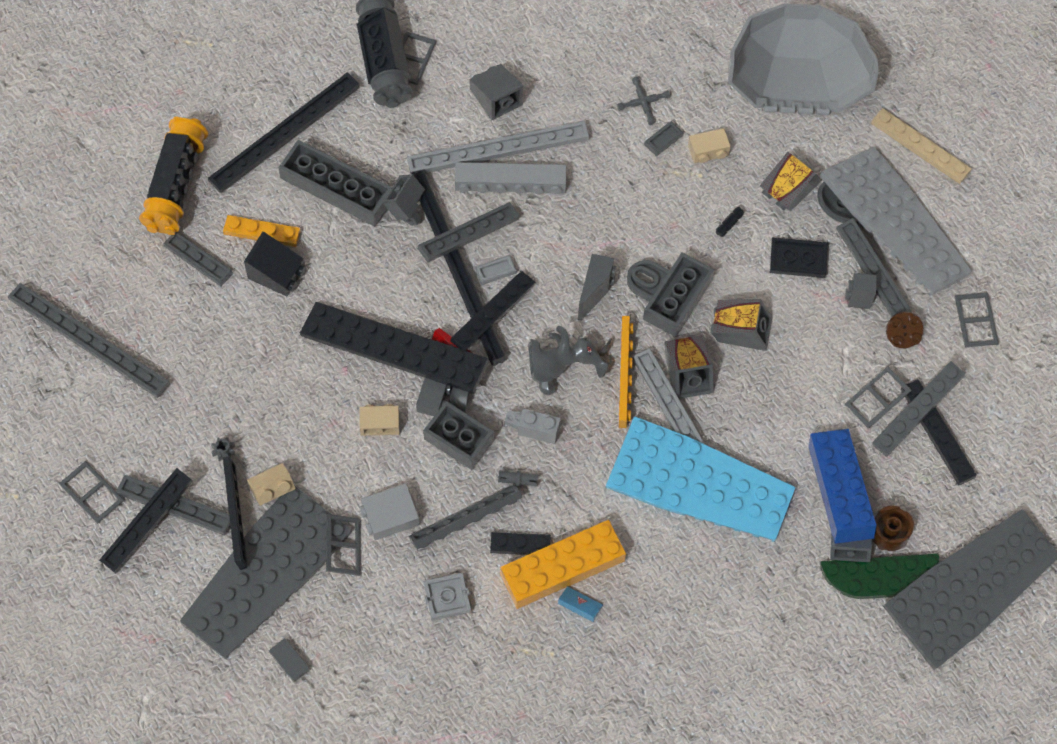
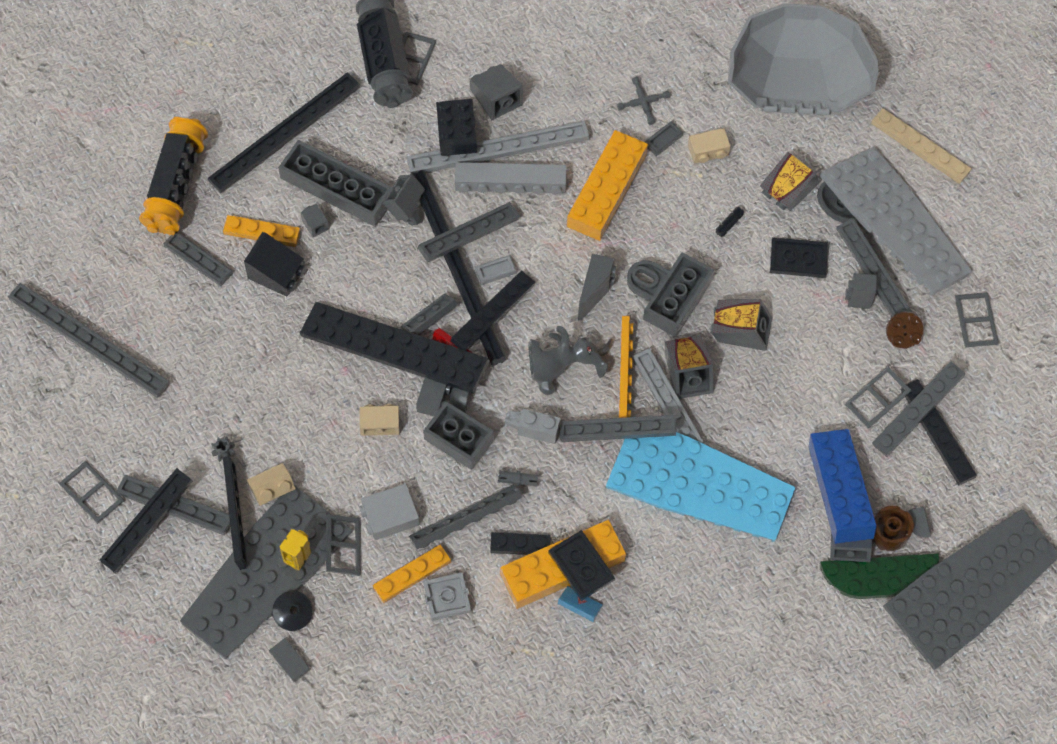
none -> black dish [272,591,313,631]
none -> yellow brick [279,529,311,570]
none -> dark grey brick [300,204,329,238]
none -> light orange plate [373,544,451,603]
none -> dark grey plate [401,293,457,335]
none -> black brick [436,99,477,156]
none -> black tile [548,530,615,601]
none -> dark grey plate [560,415,676,442]
none -> light orange brick [567,130,648,241]
none -> dark grey brick [905,507,931,538]

